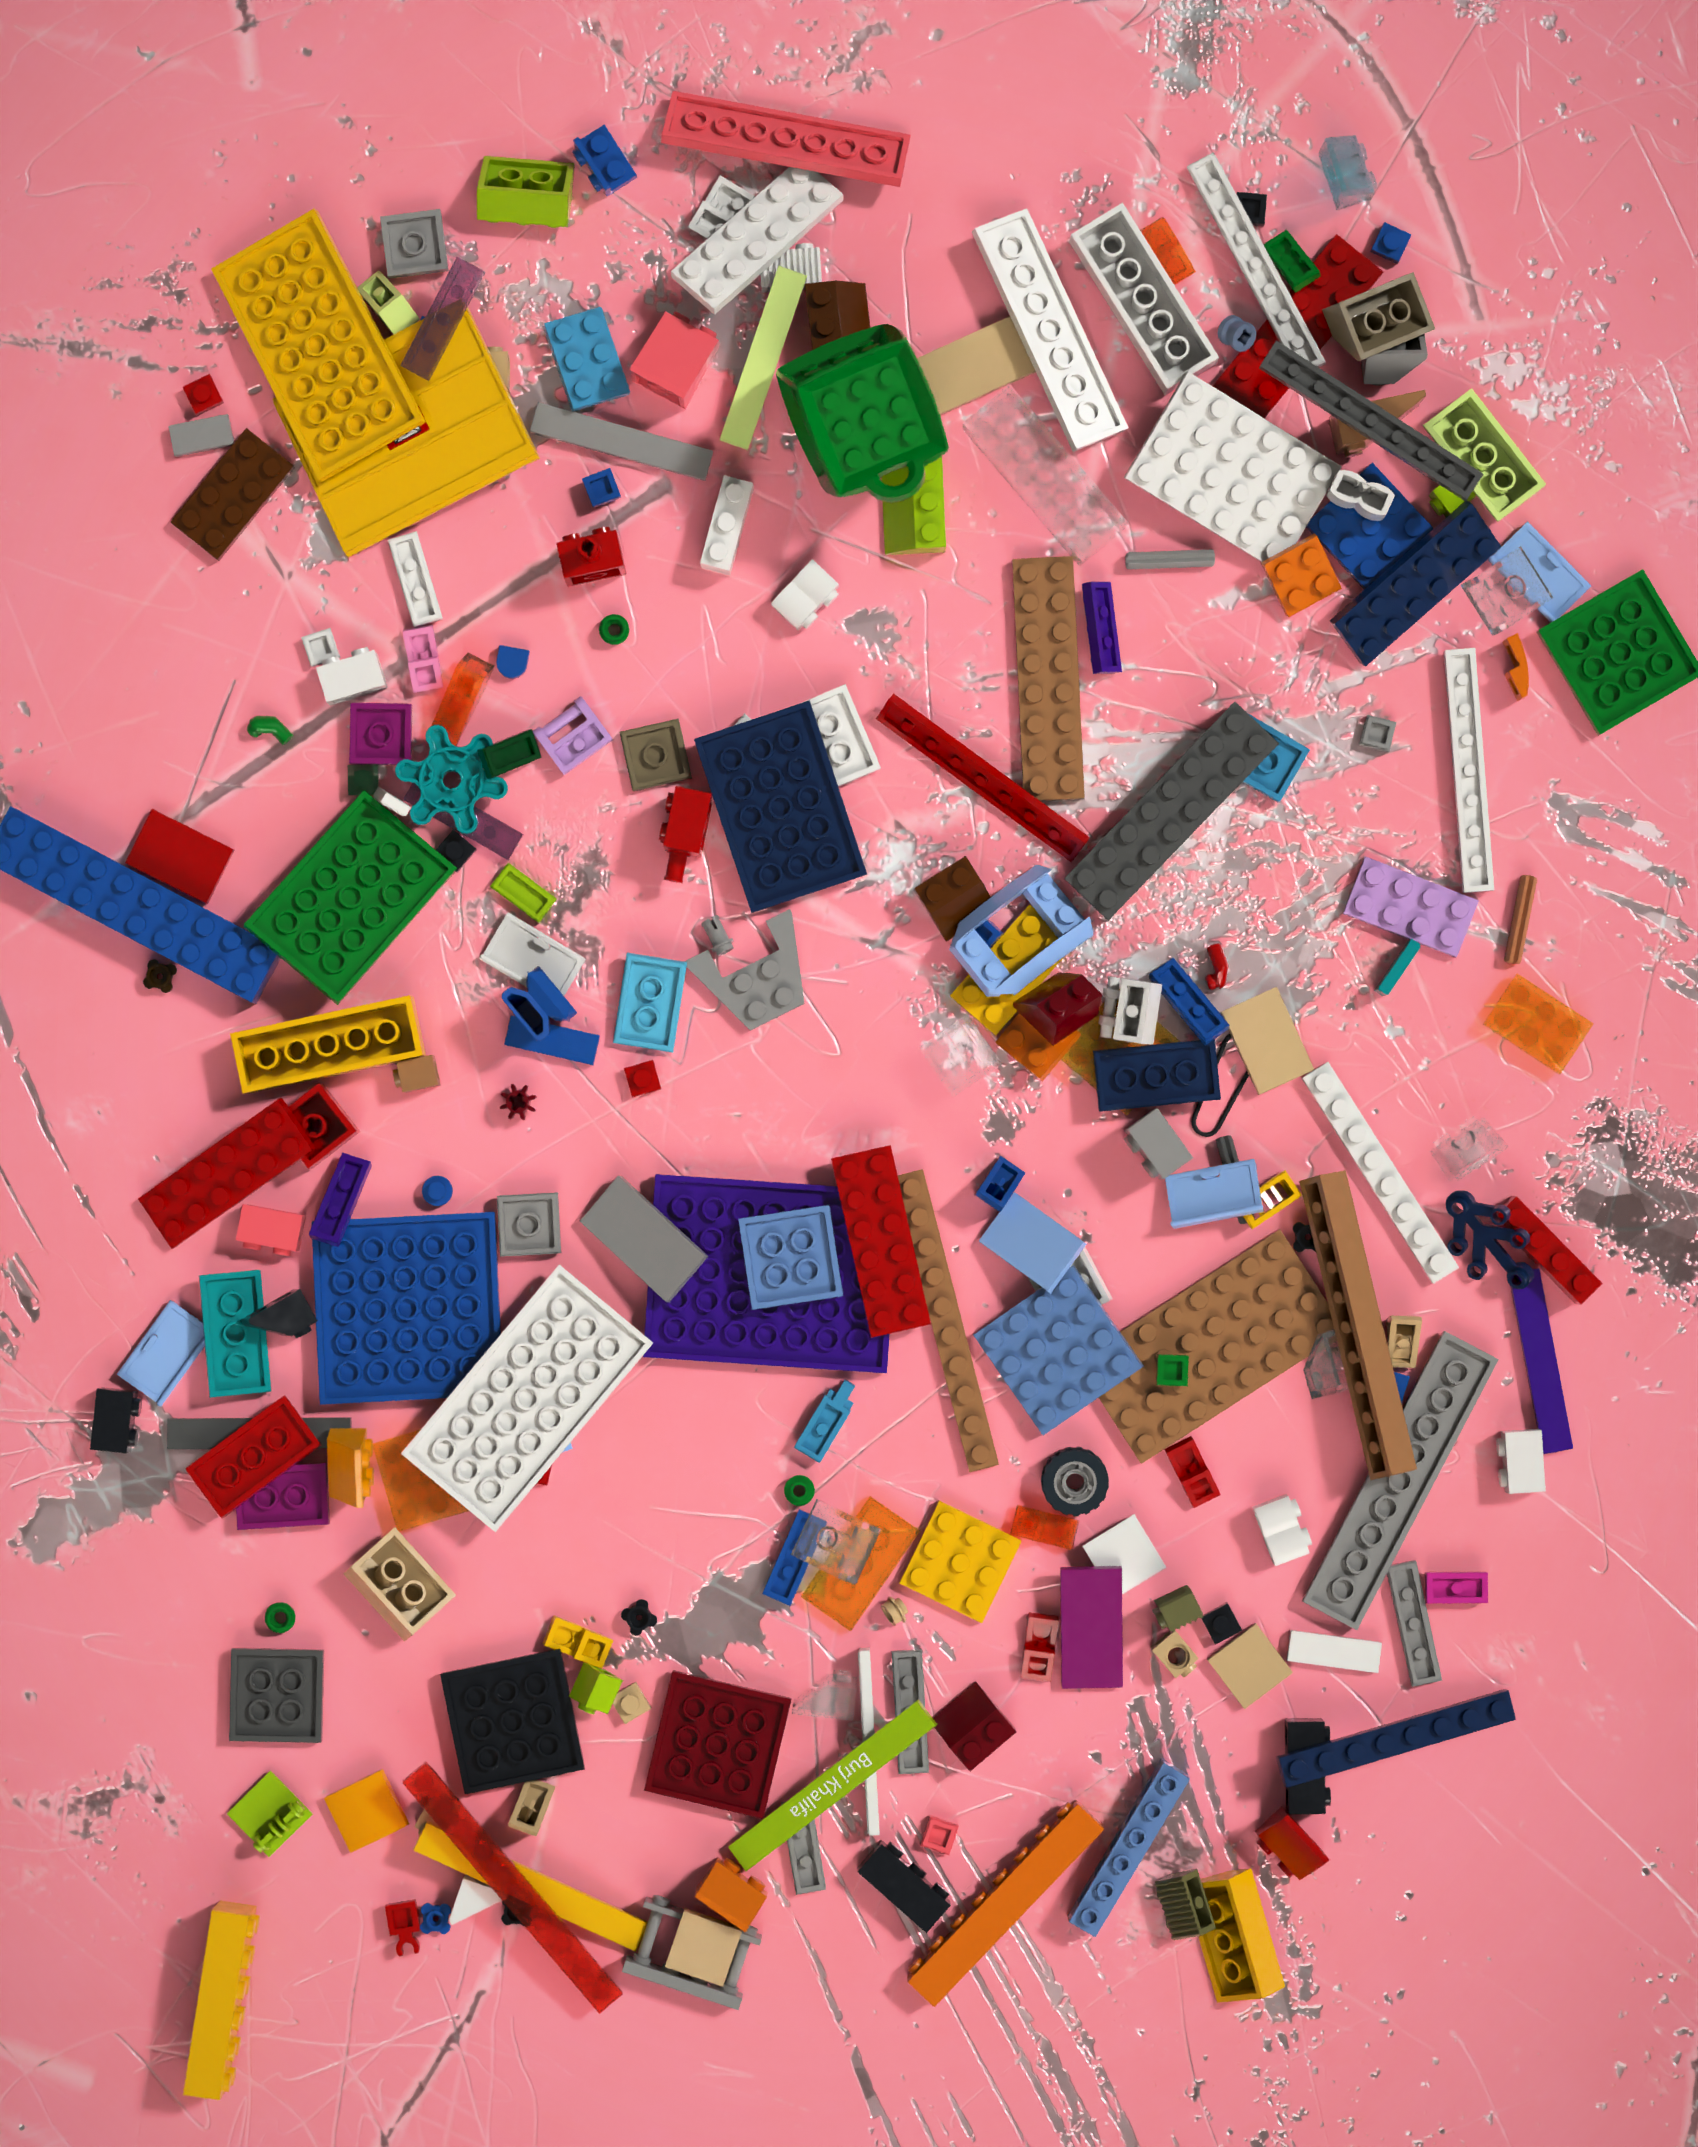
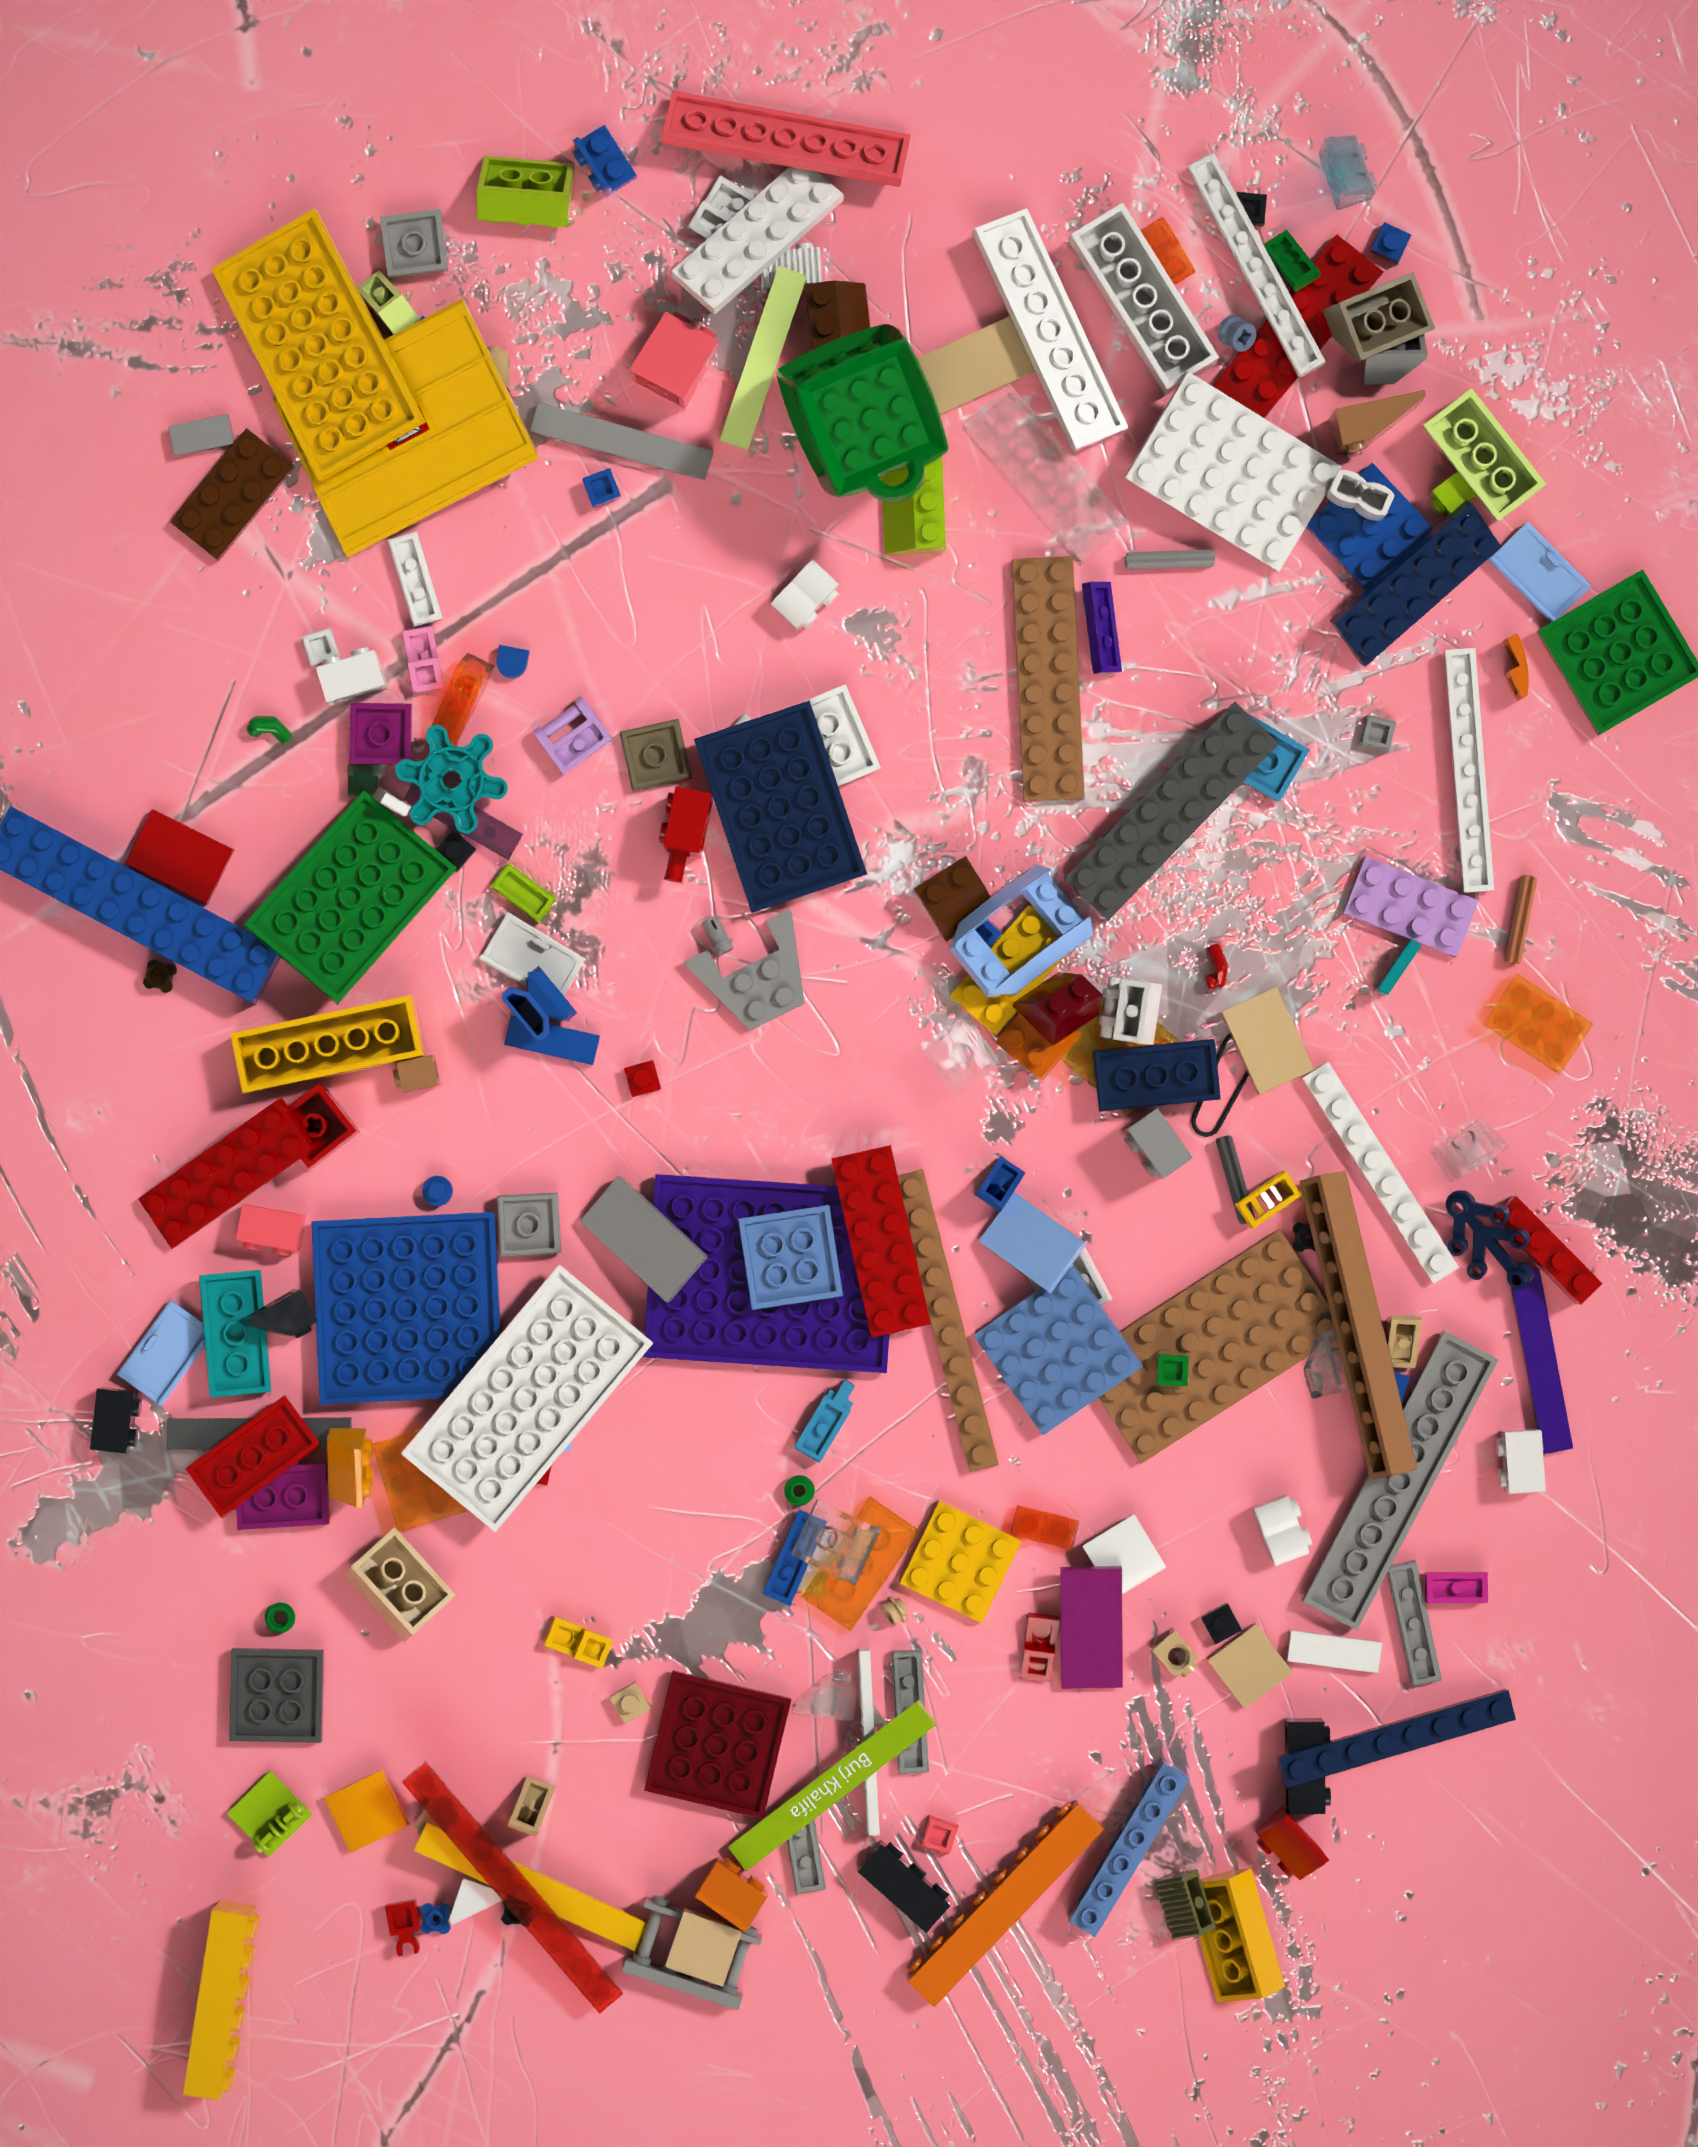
red plate [183,374,224,416] -> none
dark purple plate [309,1152,372,1247] -> none
tile [400,257,486,381] -> none
black plate [440,1648,585,1794] -> none
dark green tile [477,729,542,779] -> none
dark red gear [500,1084,537,1121] -> none
dark azure plate [543,307,630,412] -> none
red brick [556,527,627,587] -> none
lime brick [569,1663,623,1715] -> none
green plate [599,614,630,645] -> none
medium azure tile [613,952,687,1052] -> none
black plate [621,1599,657,1636] -> none
white brick [700,475,754,576] -> none
red plate [876,693,1090,863] -> none
dark red slope [933,1681,1017,1772] -> none
black wheel [1041,1446,1109,1516] -> none
blue tile [1149,958,1230,1046] -> none
olive brick [1152,1585,1203,1632] -> none
red slope [1164,1436,1221,1508] -> none
light blue door [1165,1159,1264,1229] -> none
dark grey plate [1259,340,1483,501] -> none
orange plate [1261,534,1342,617] -> none
clear slope [1460,546,1553,636] -> none

